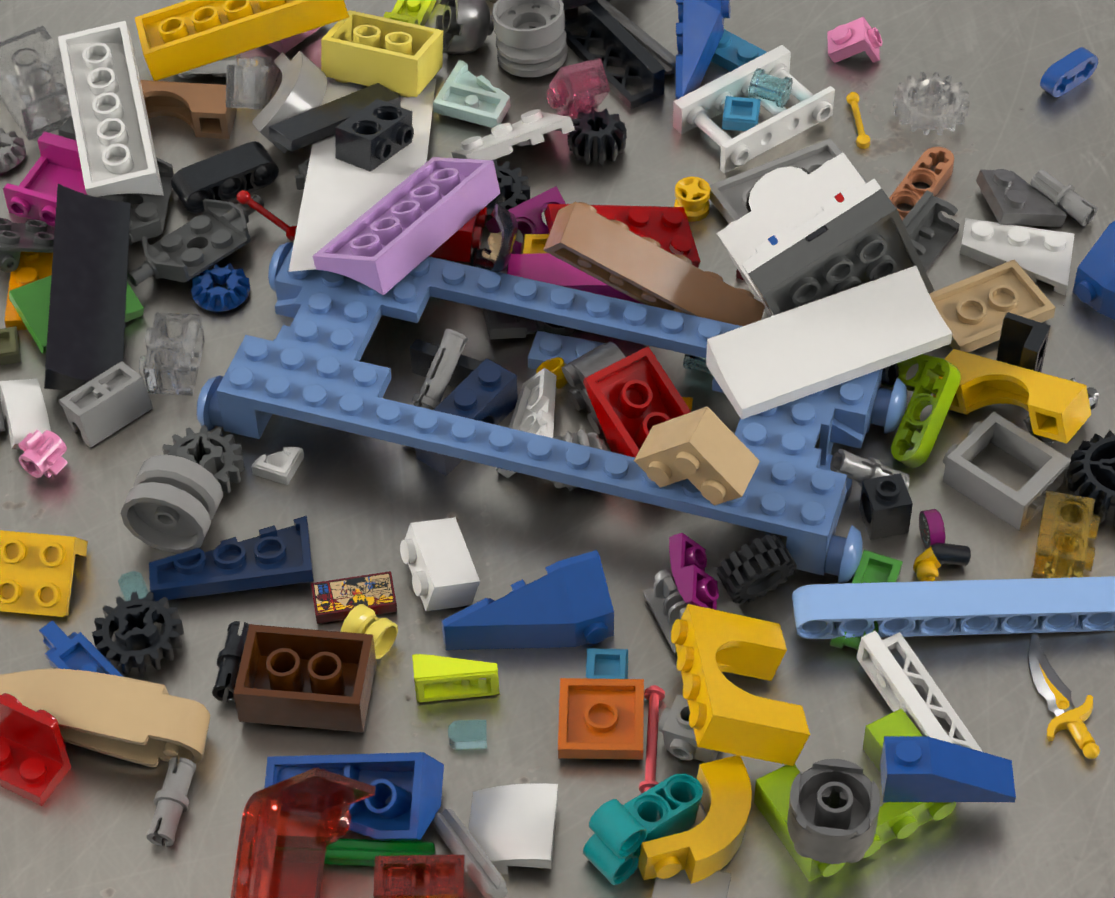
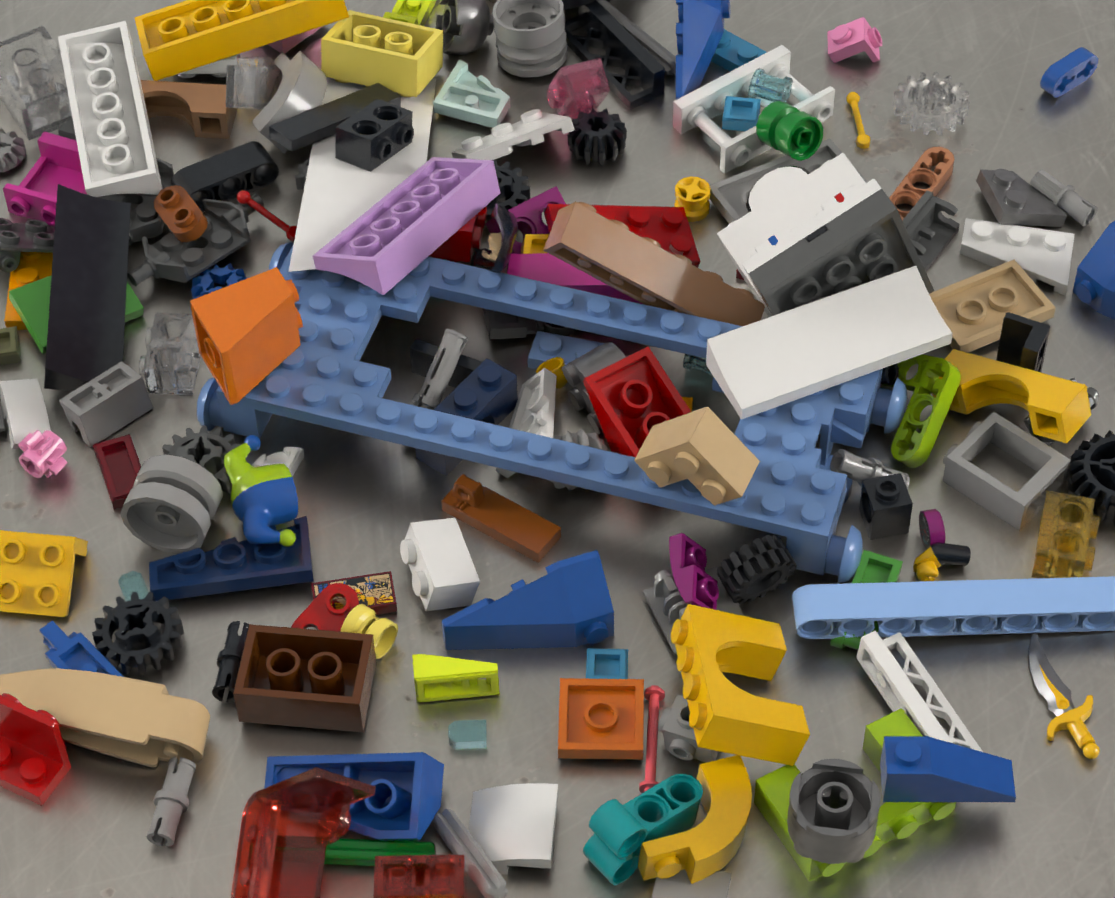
none -> dark red tile [93,434,141,510]
none -> dark orange plate [154,185,208,242]
none -> orange slope [190,267,303,405]
none -> blue piece [224,435,298,547]
none -> red plate [291,583,359,632]
none -> dark orange hinge [441,474,561,563]
none -> green wheel [756,101,823,161]

